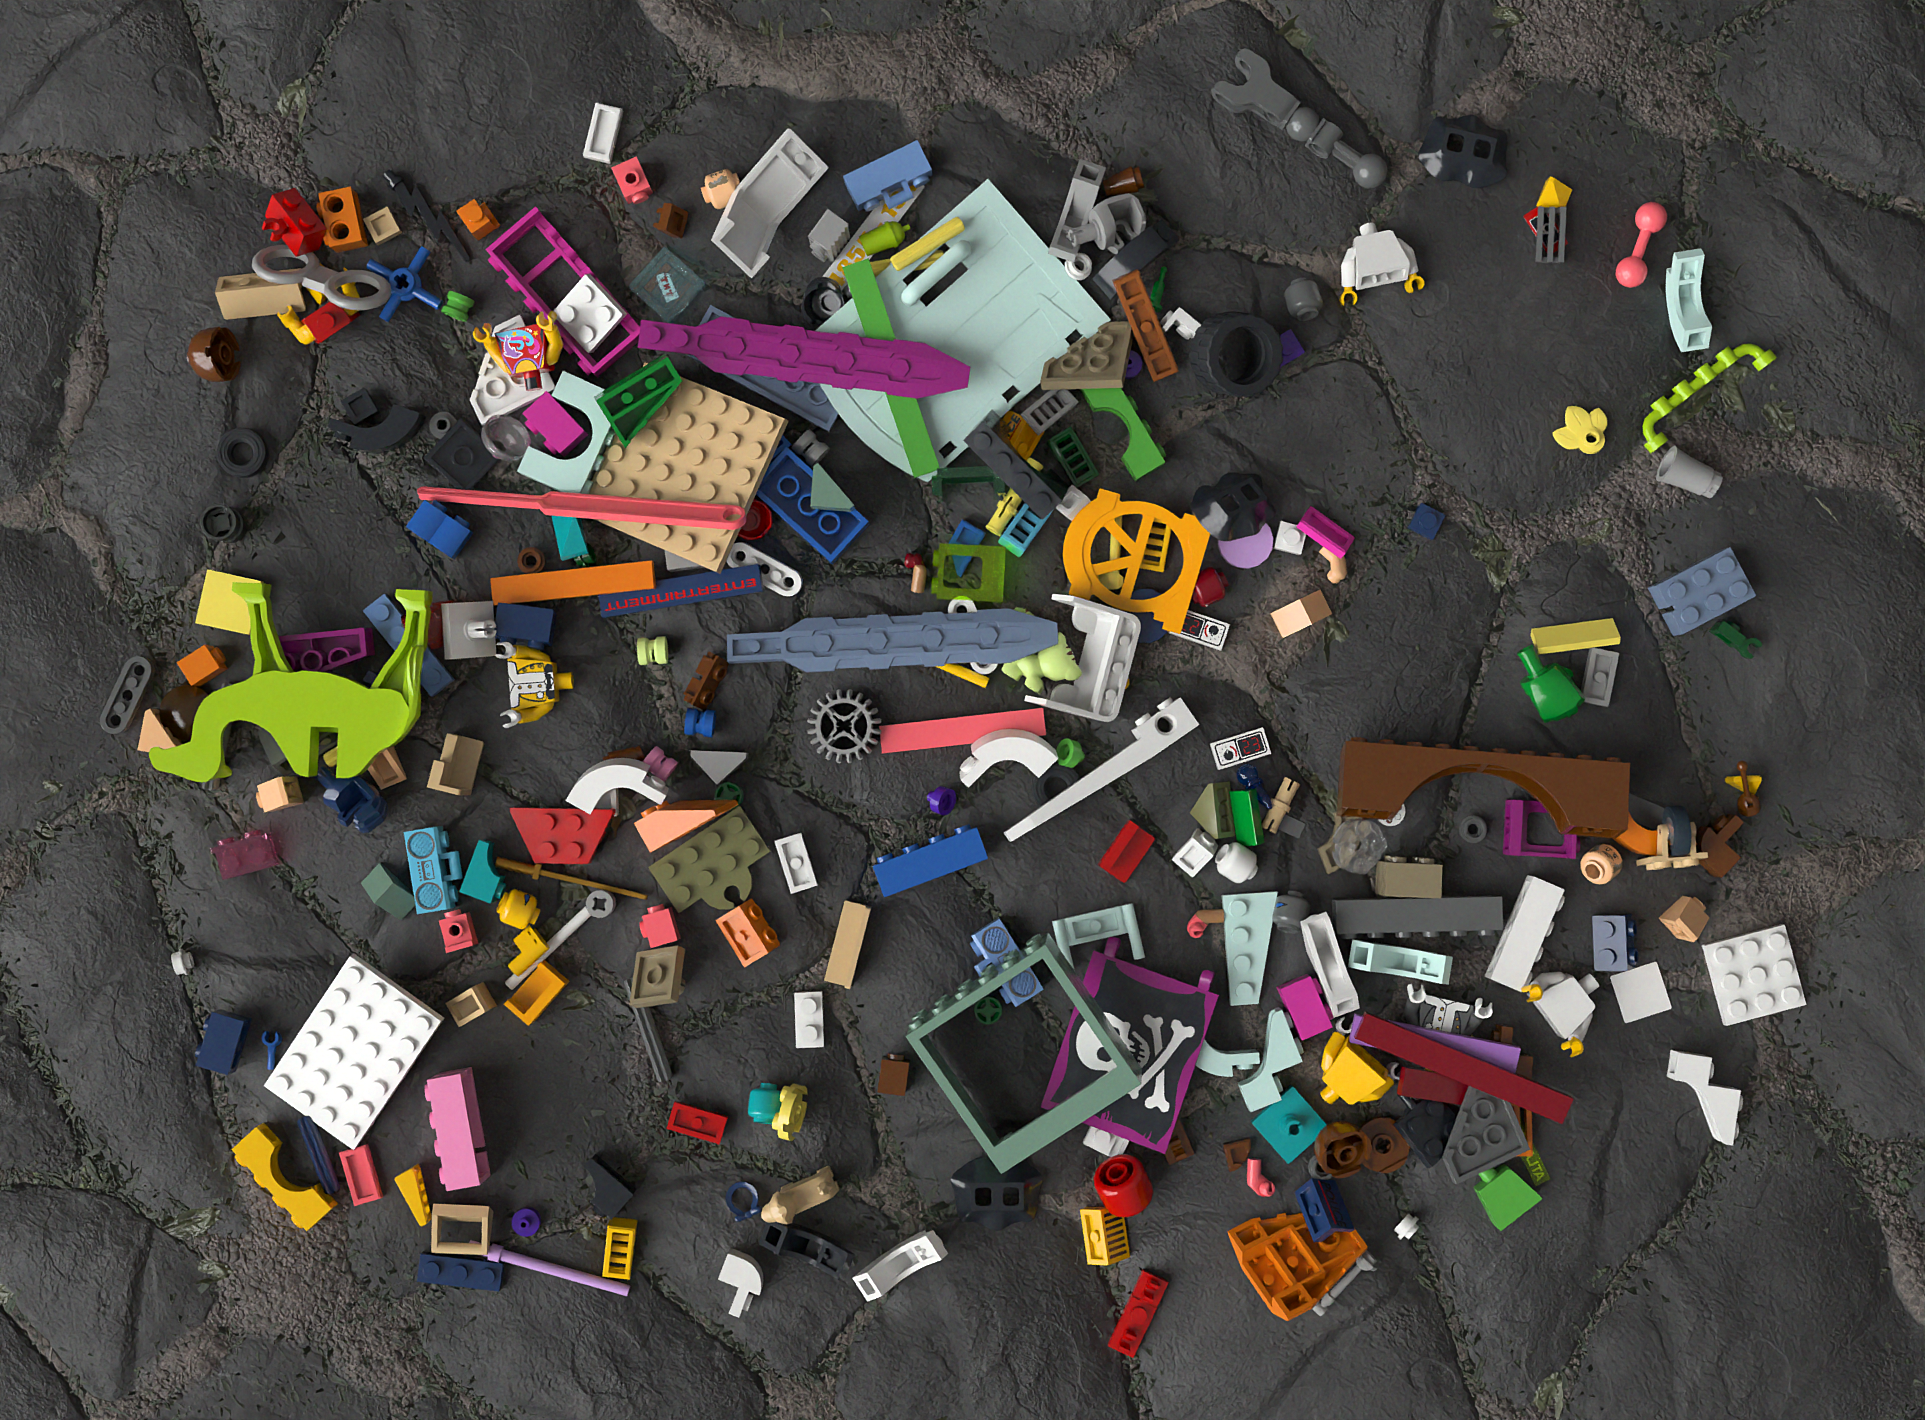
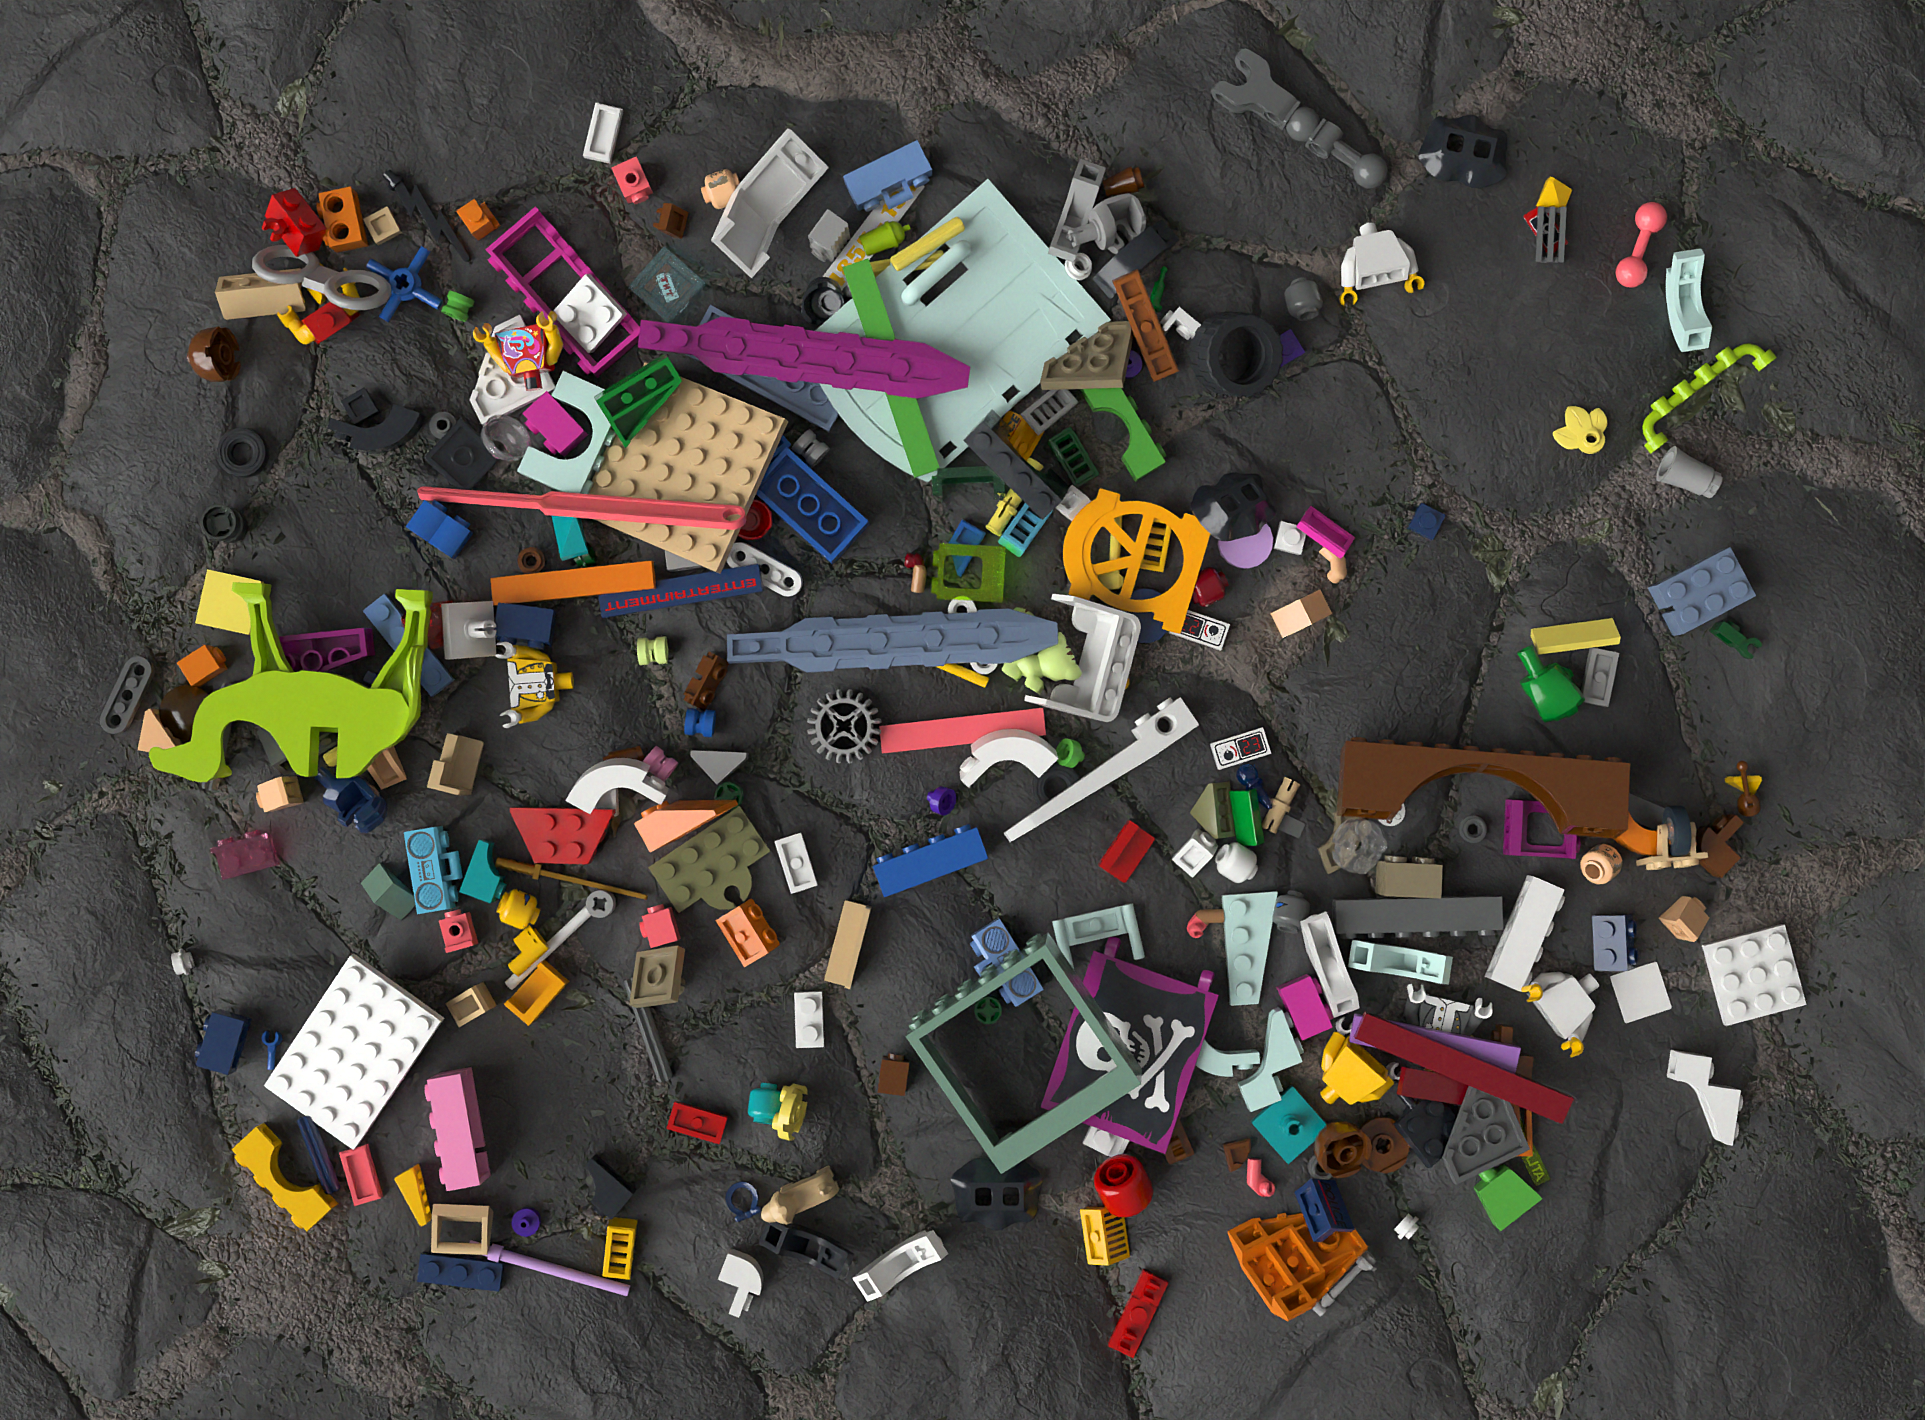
sand green slope [810,463,855,512] -> none

